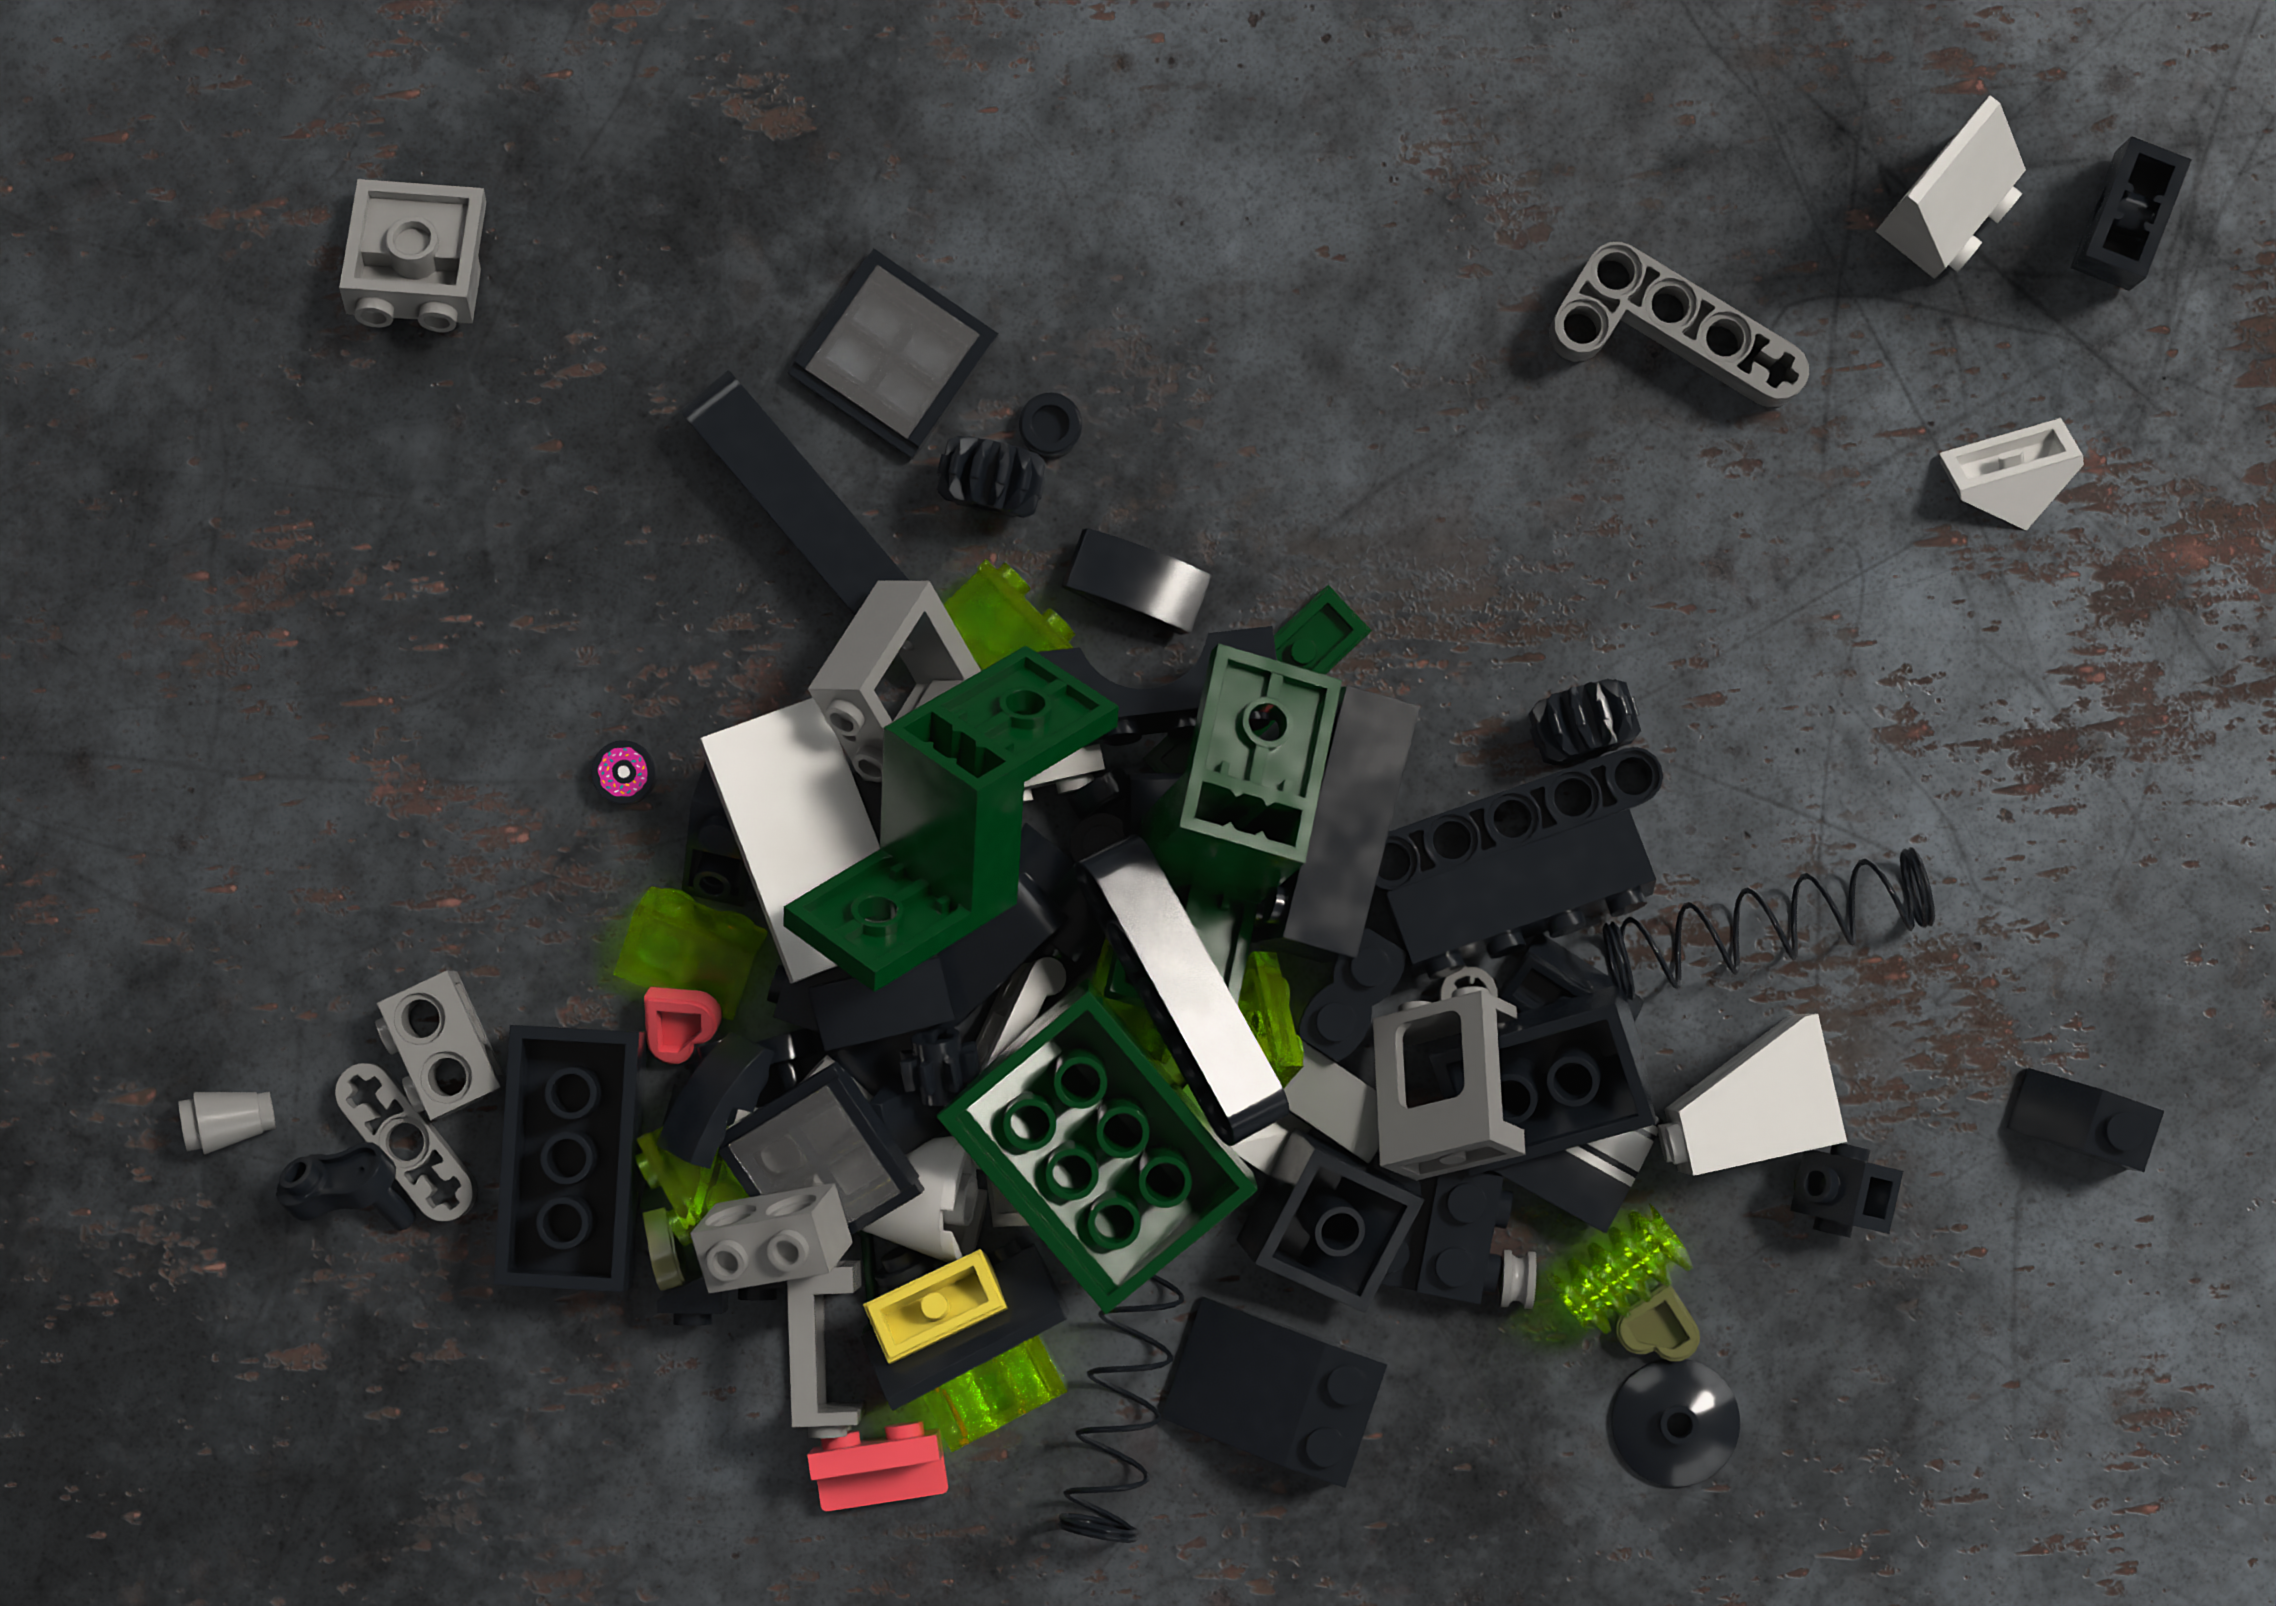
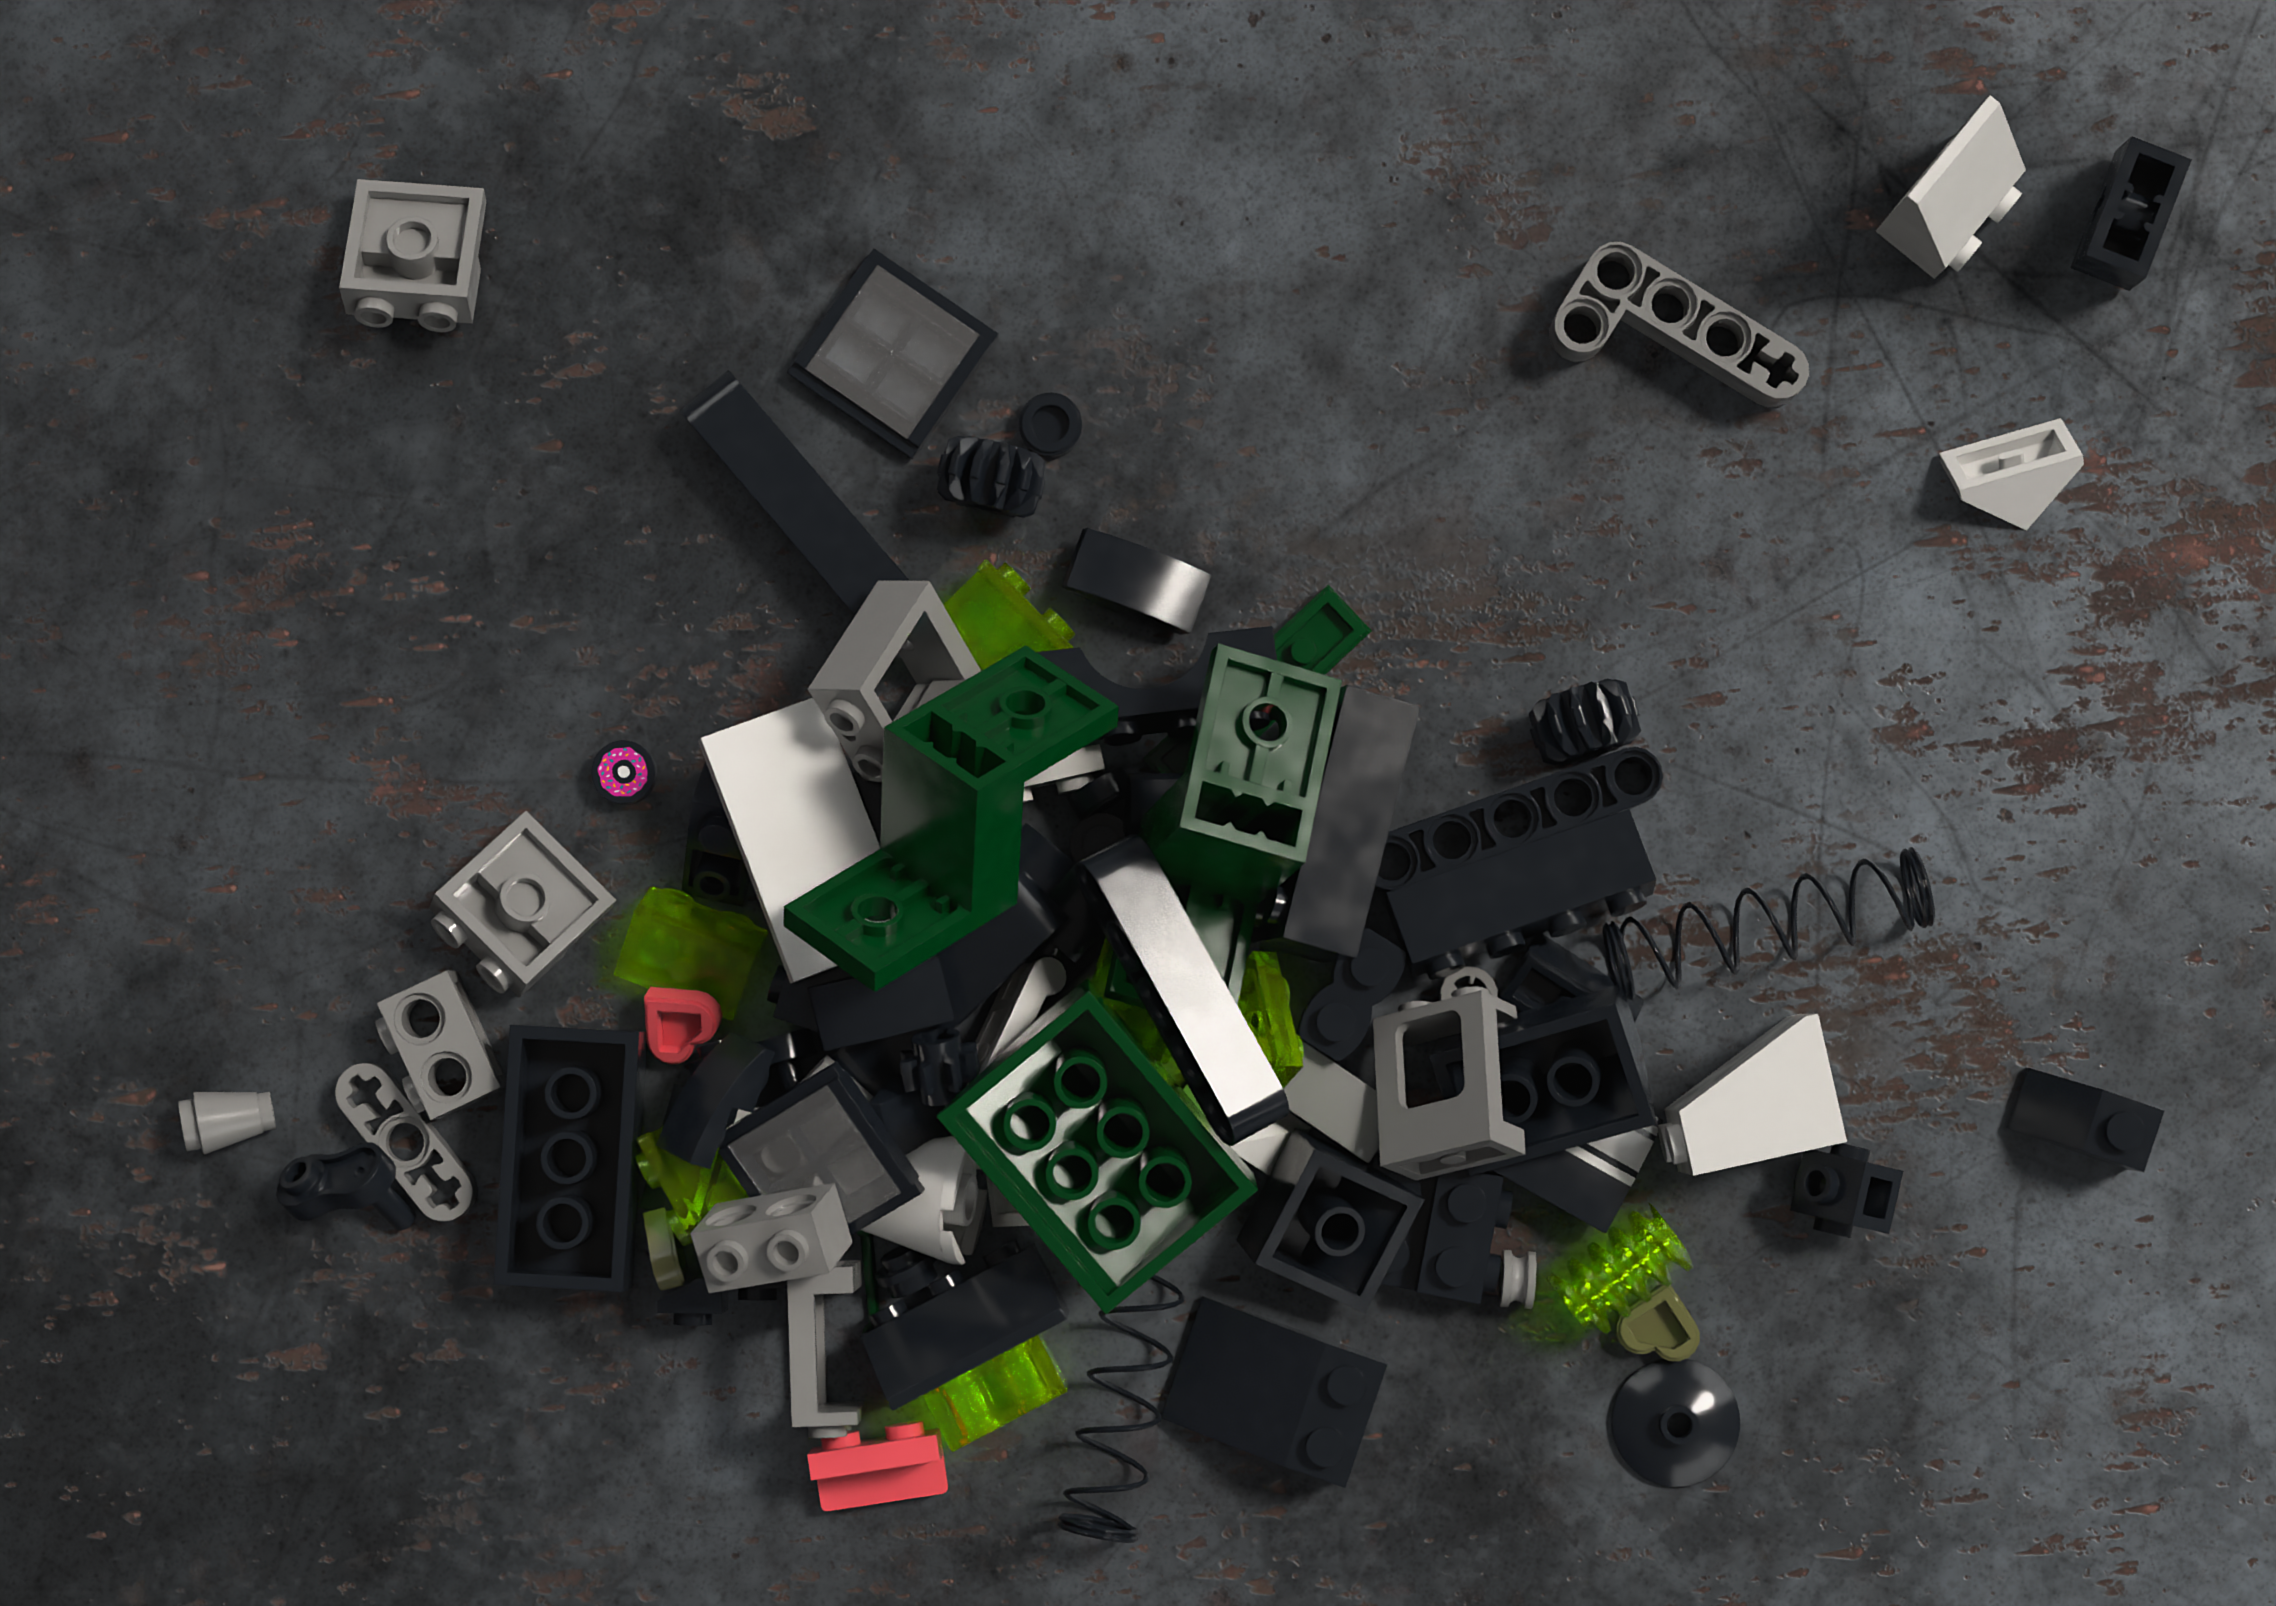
light yellow slope [863,1249,1008,1364] -> none
none -> light grey plate [429,811,616,998]

